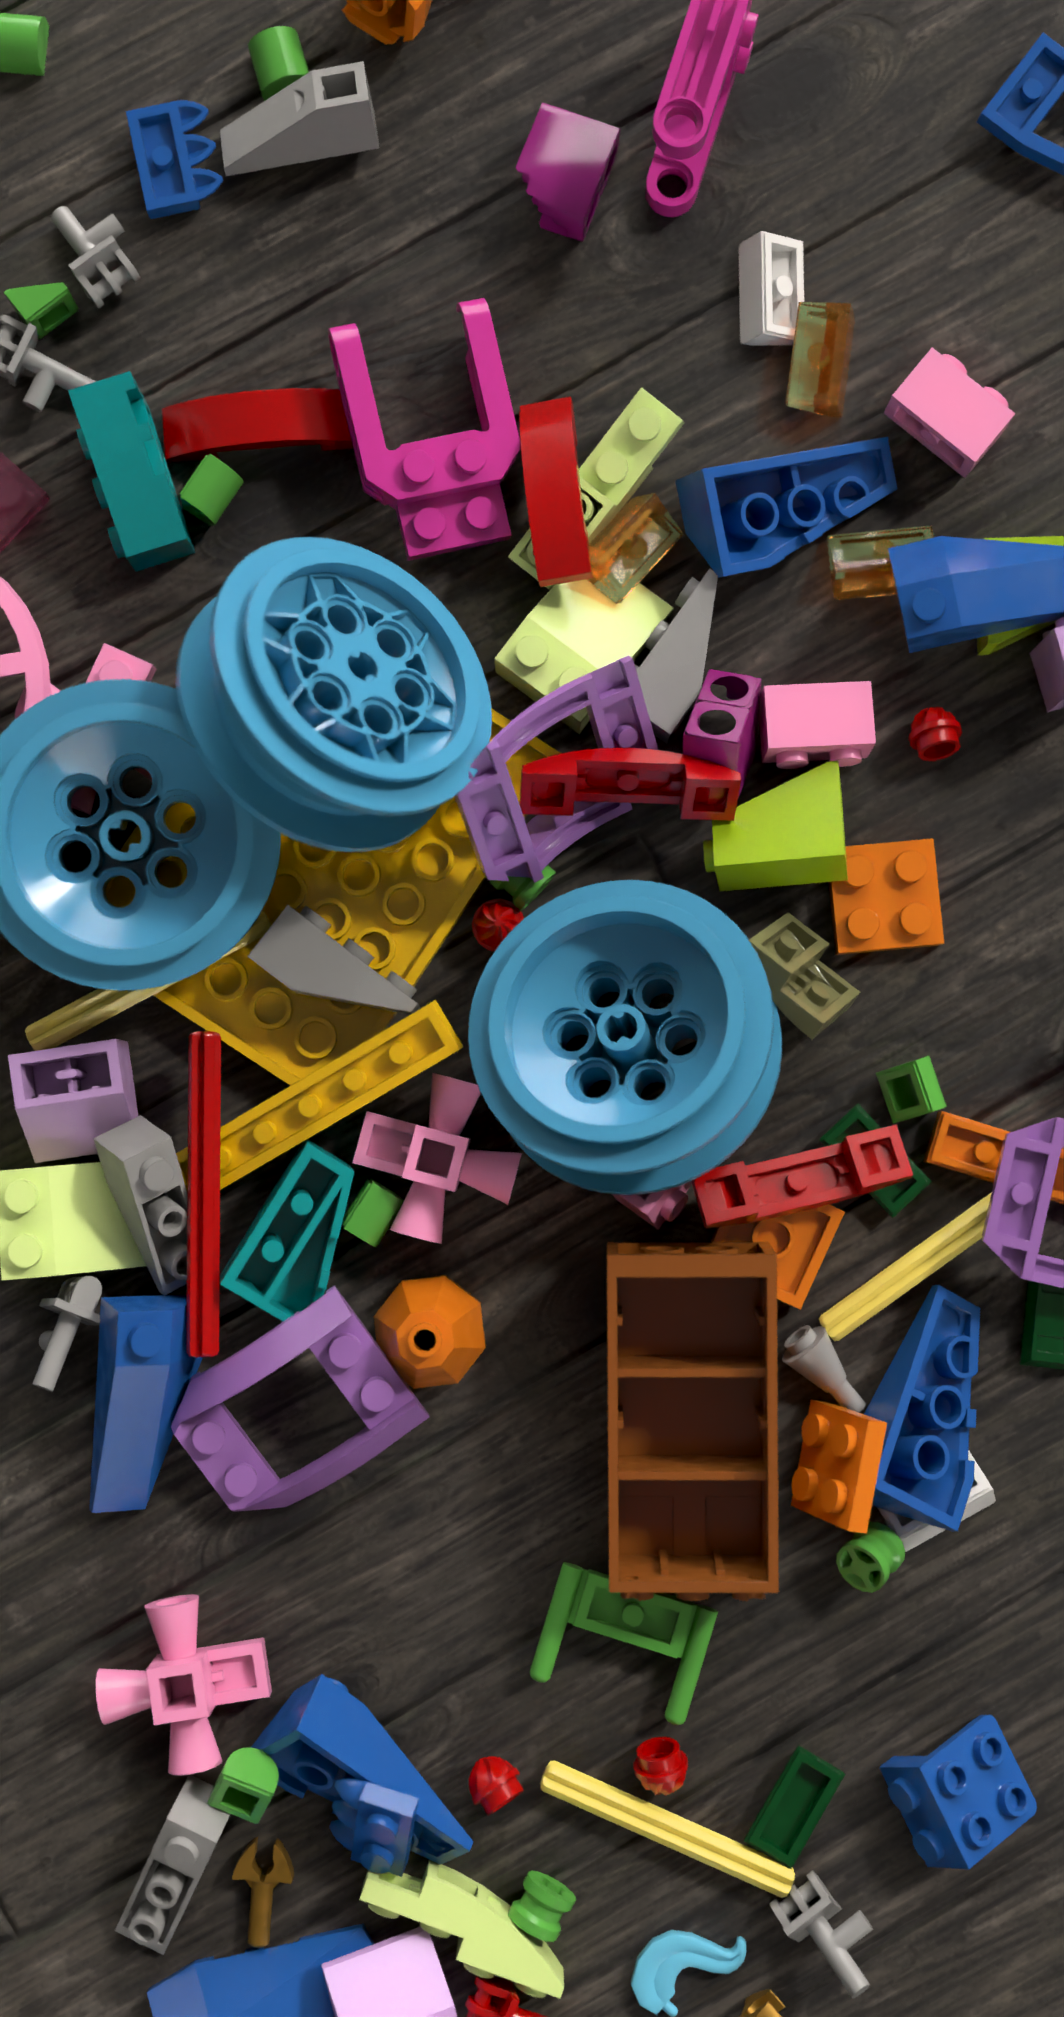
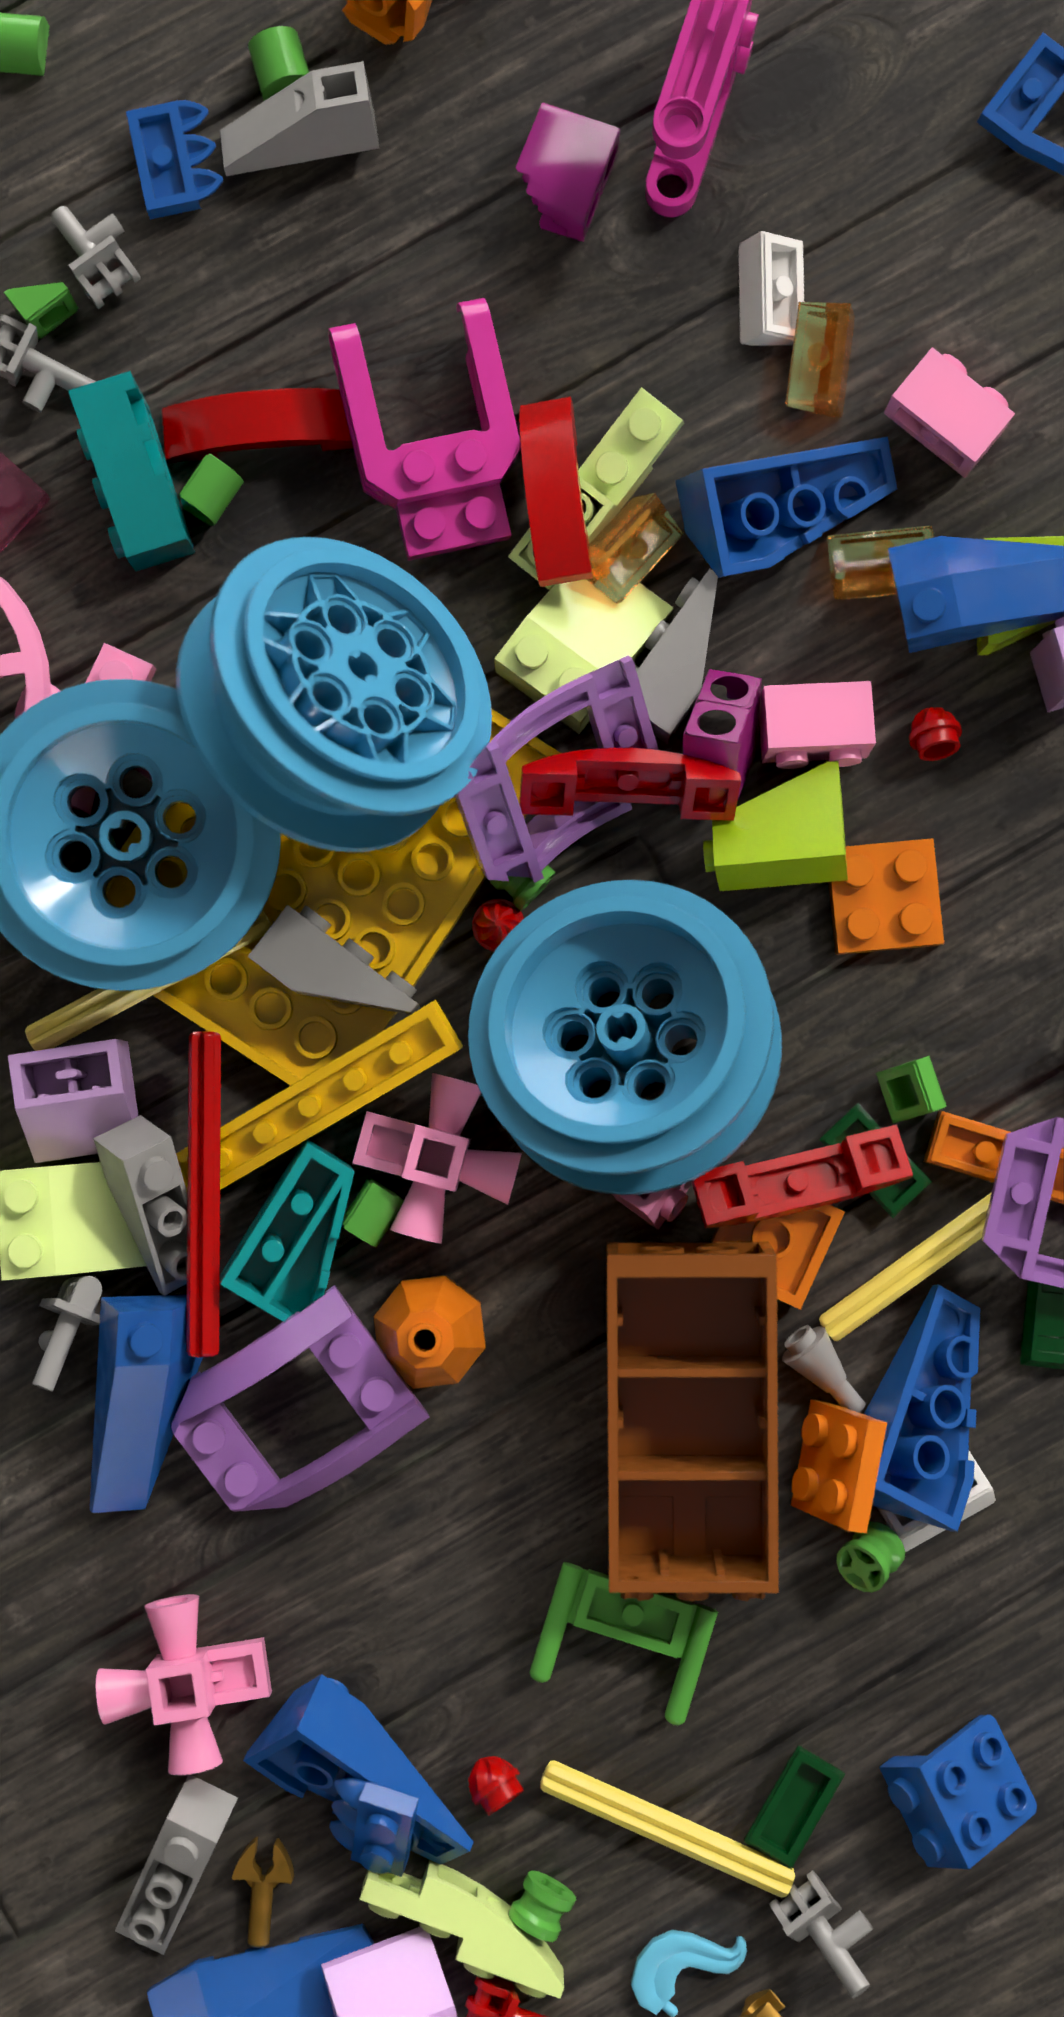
bright green brick [207,1747,279,1824] -> none
red plate [633,1737,688,1796] -> none
olive slope [749,912,861,1040] -> none

